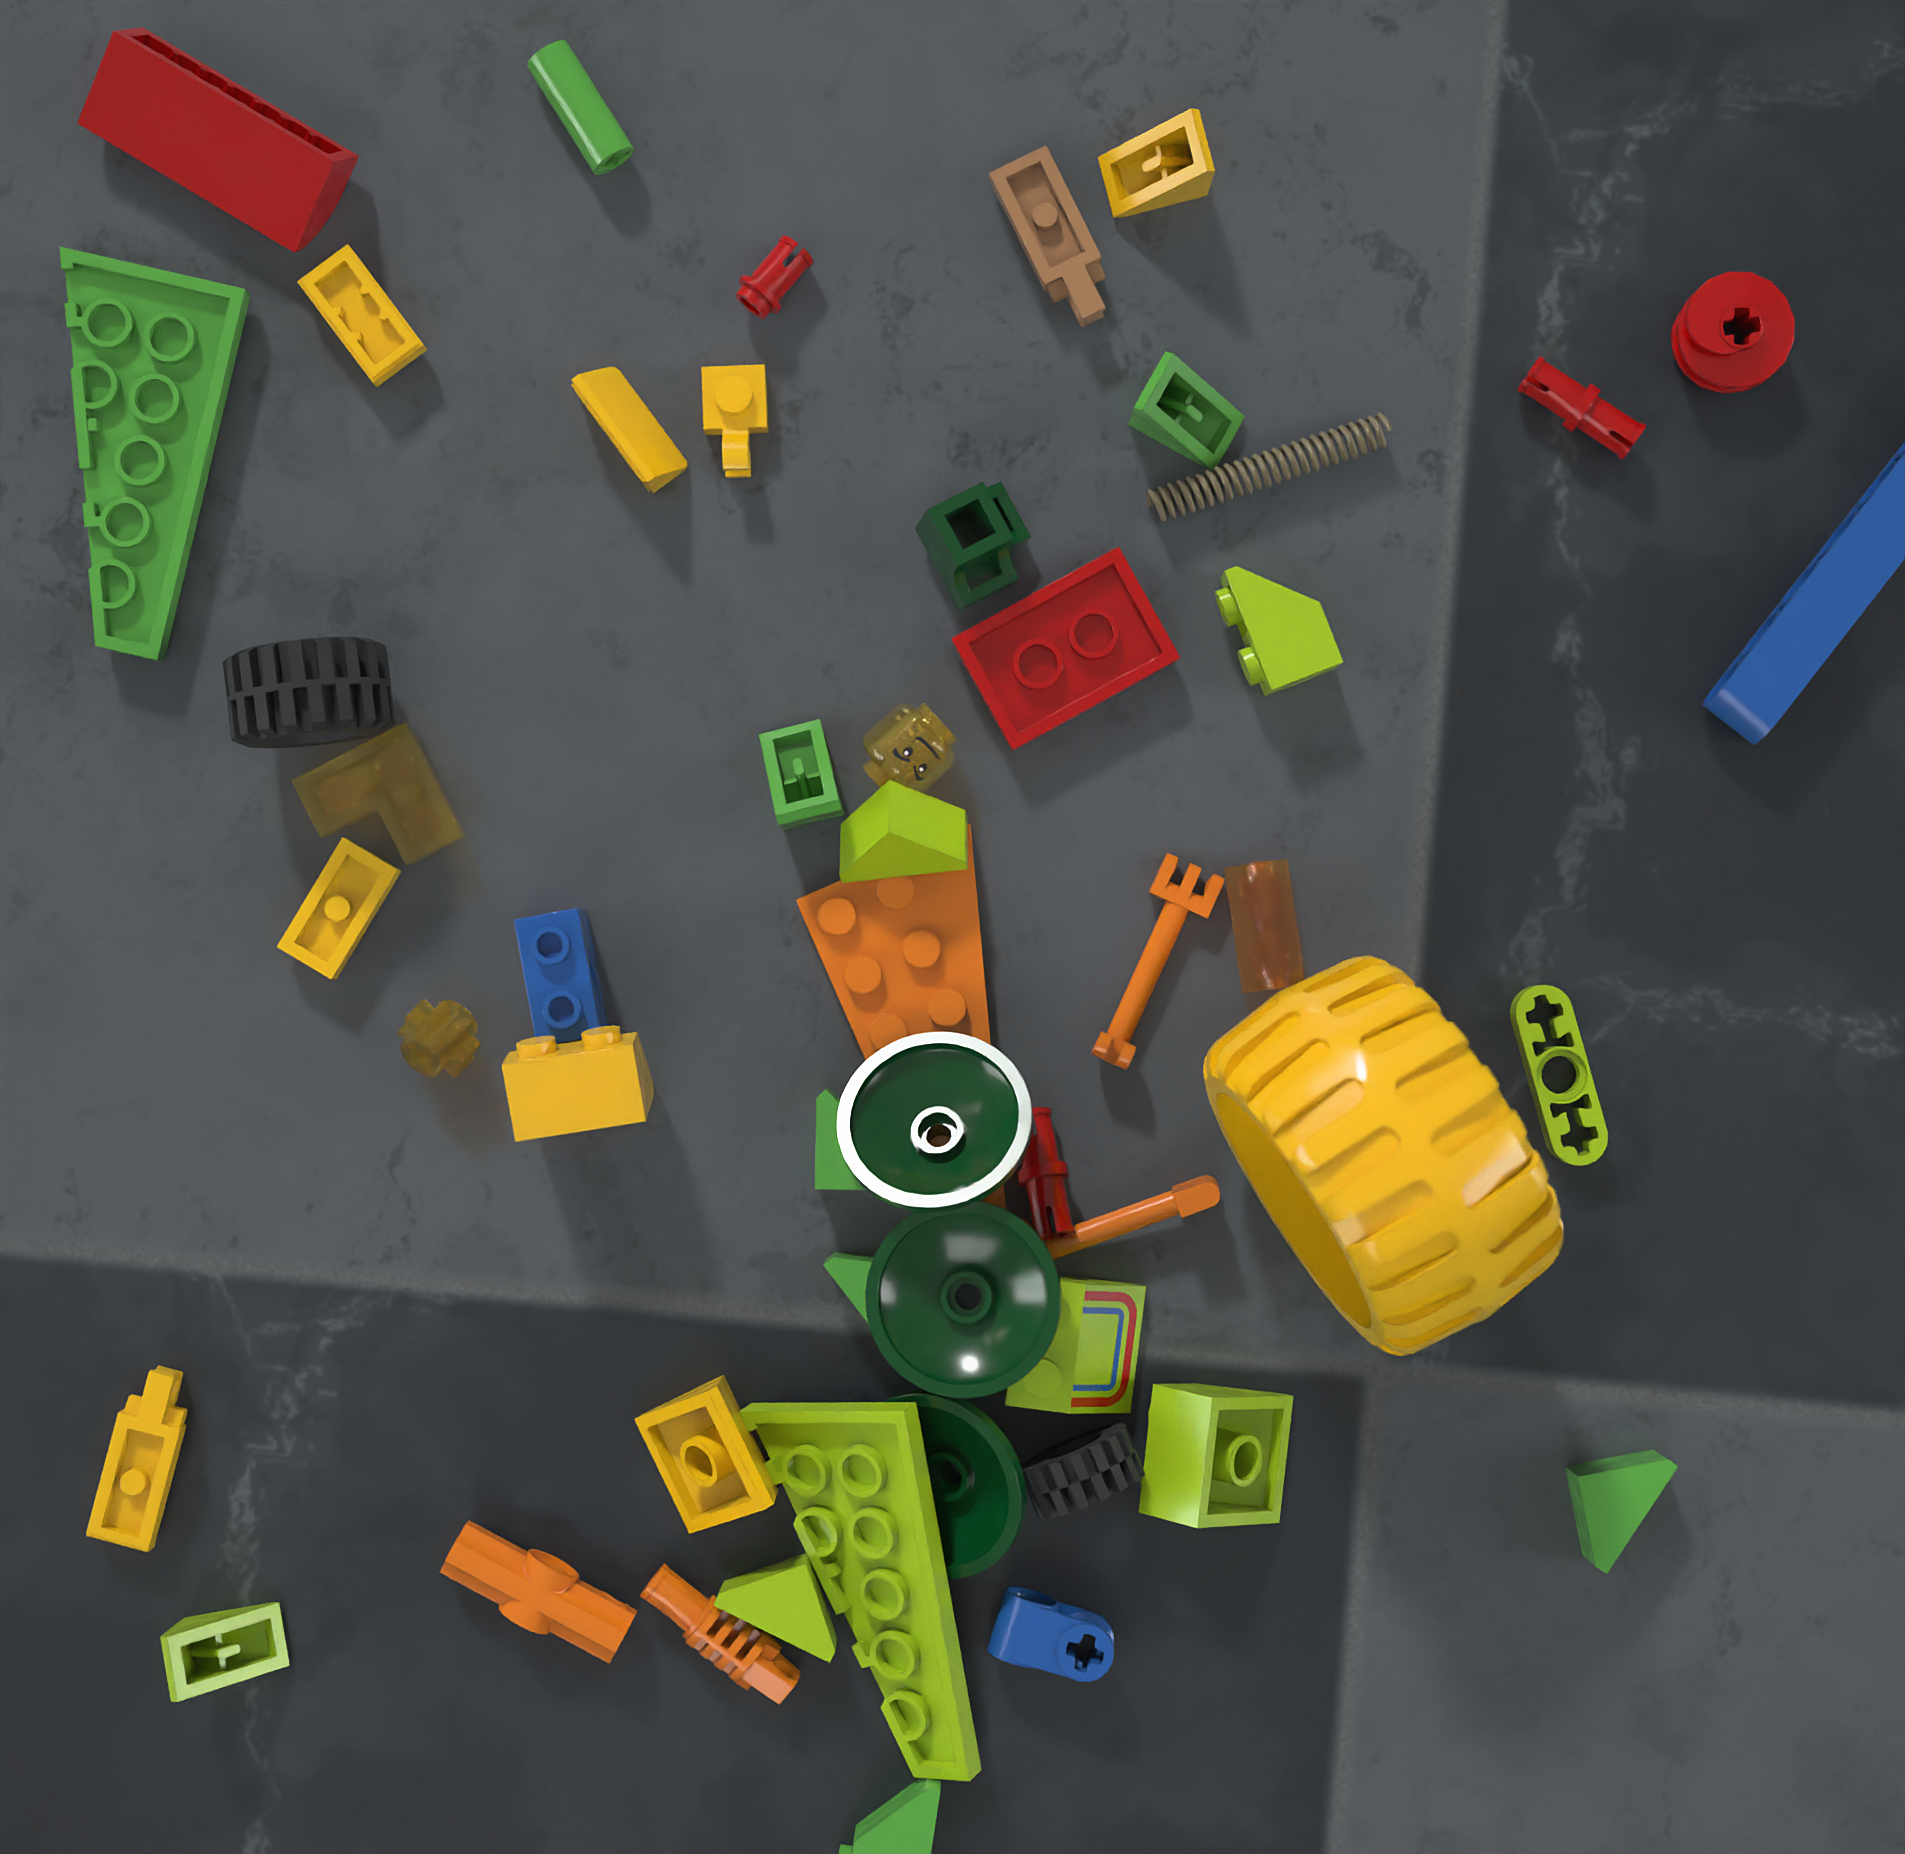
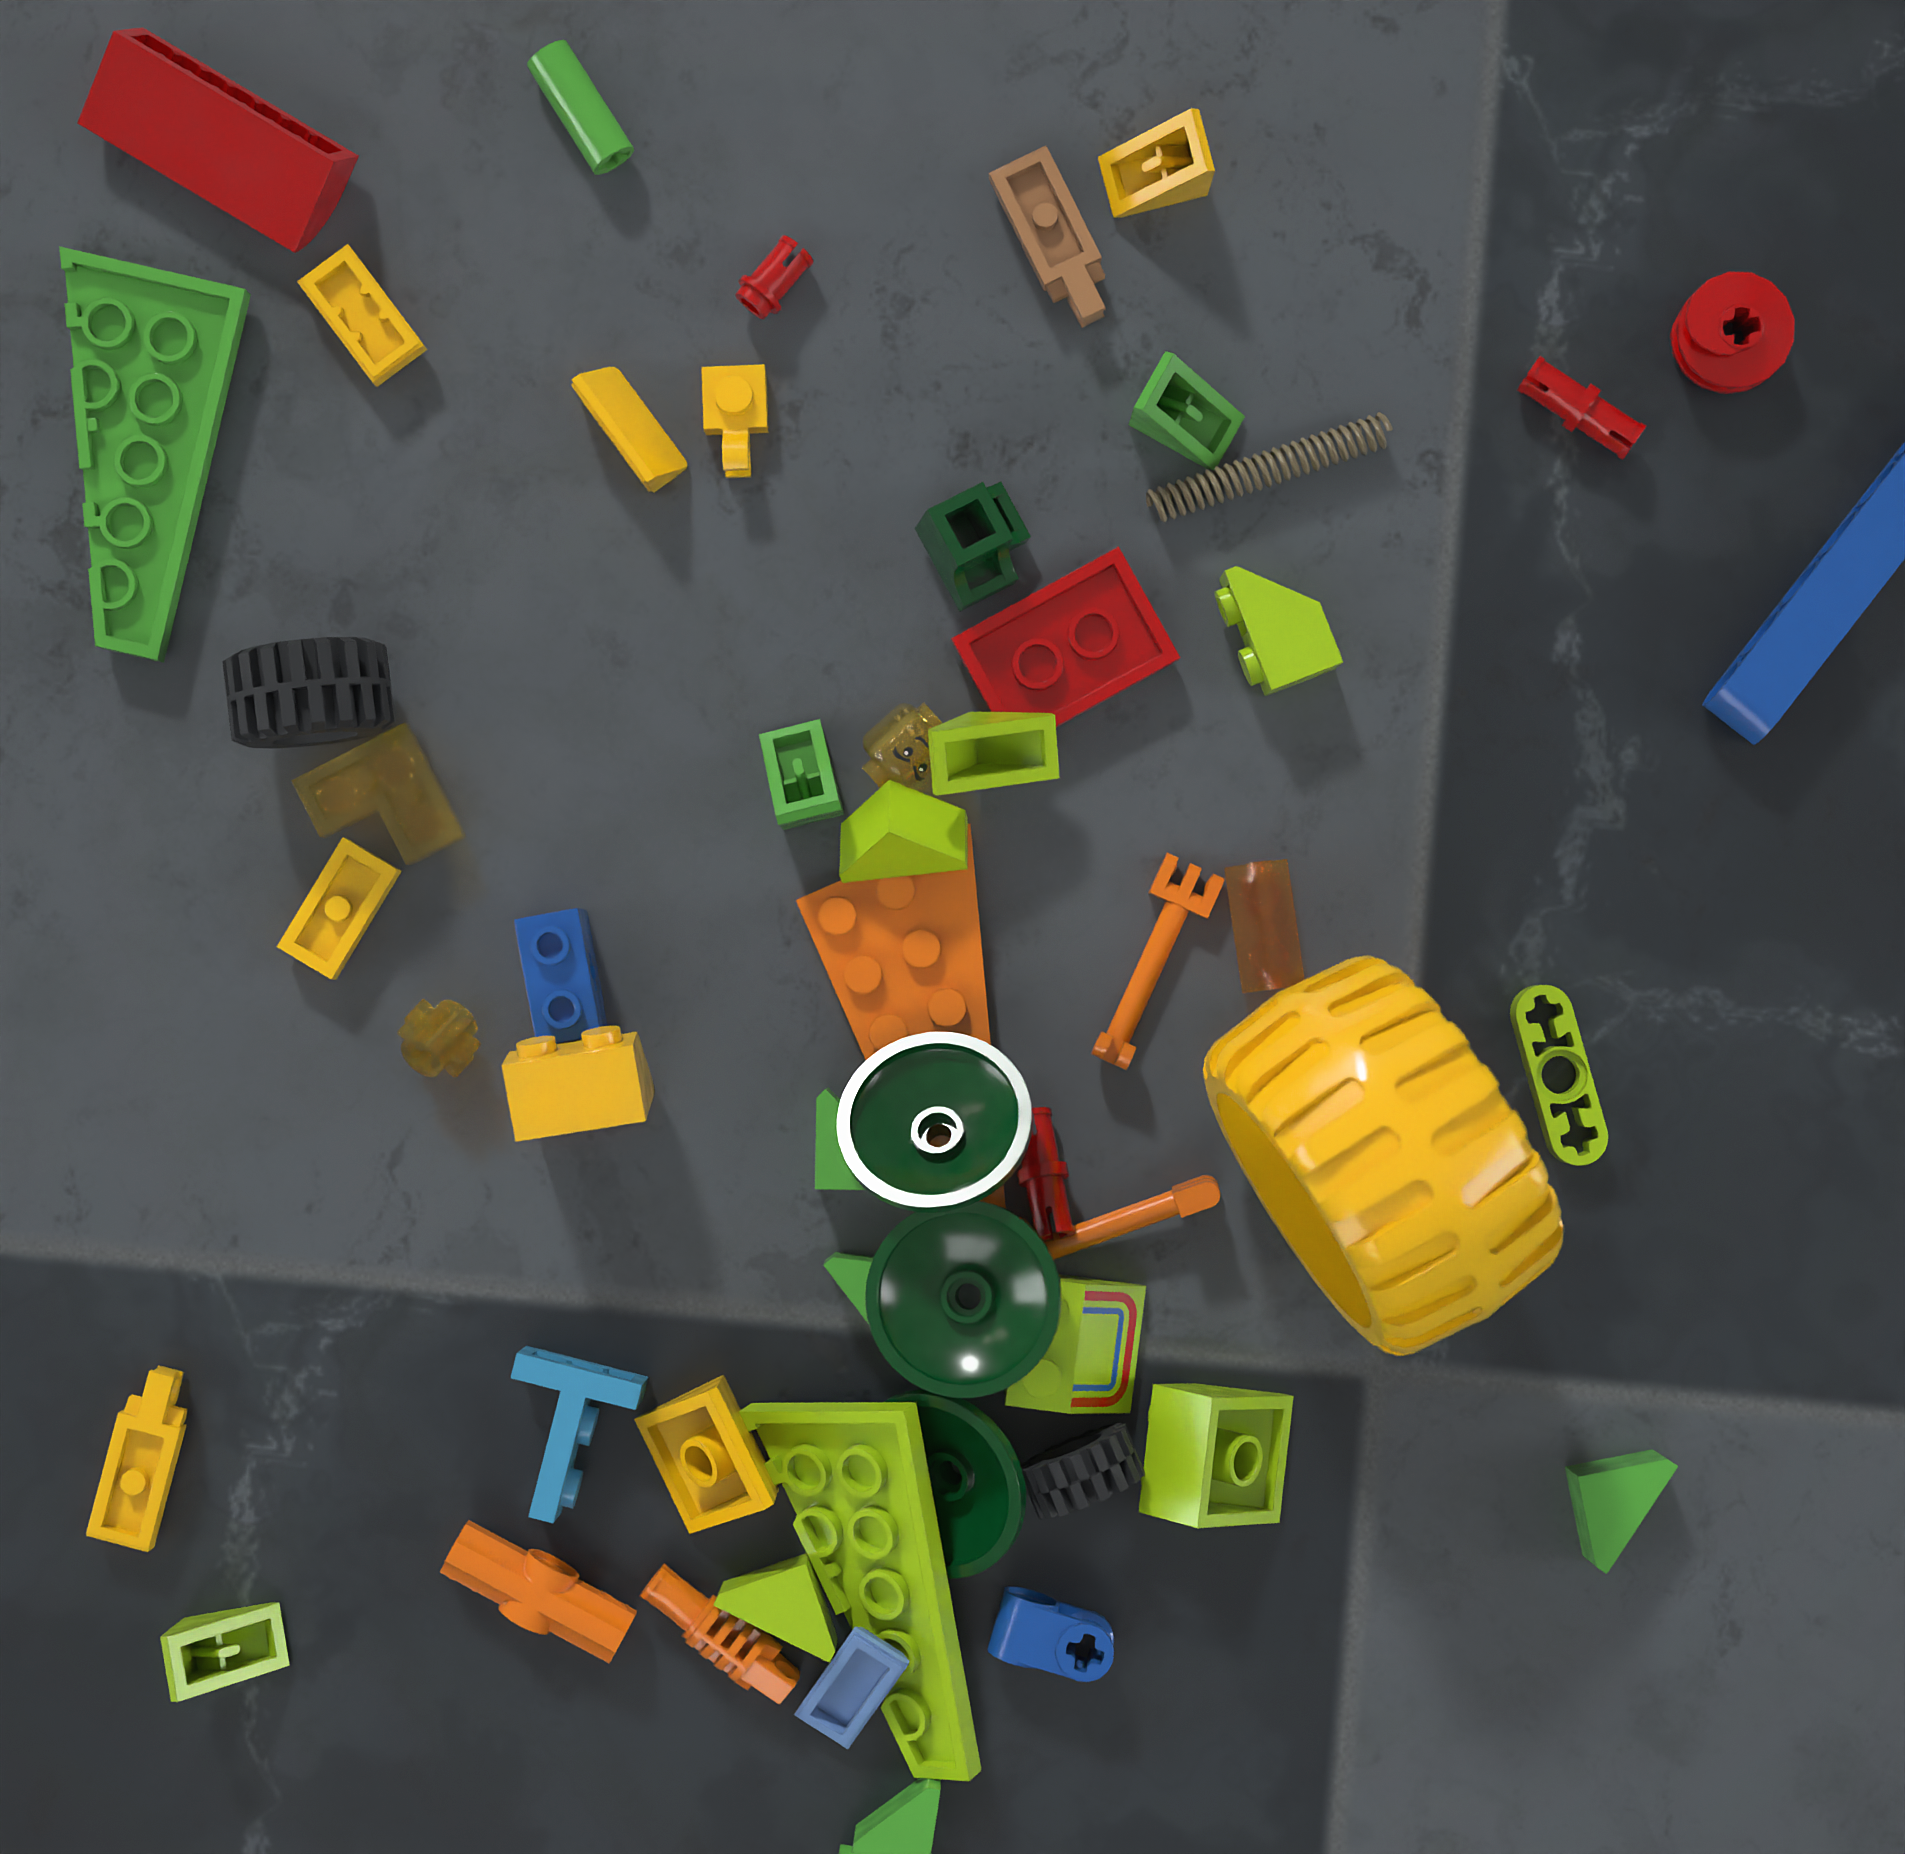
none -> dark azure bracket [511,1346,649,1523]
none -> medium blue tile [794,1627,910,1749]
none -> lime slope [928,712,1060,796]

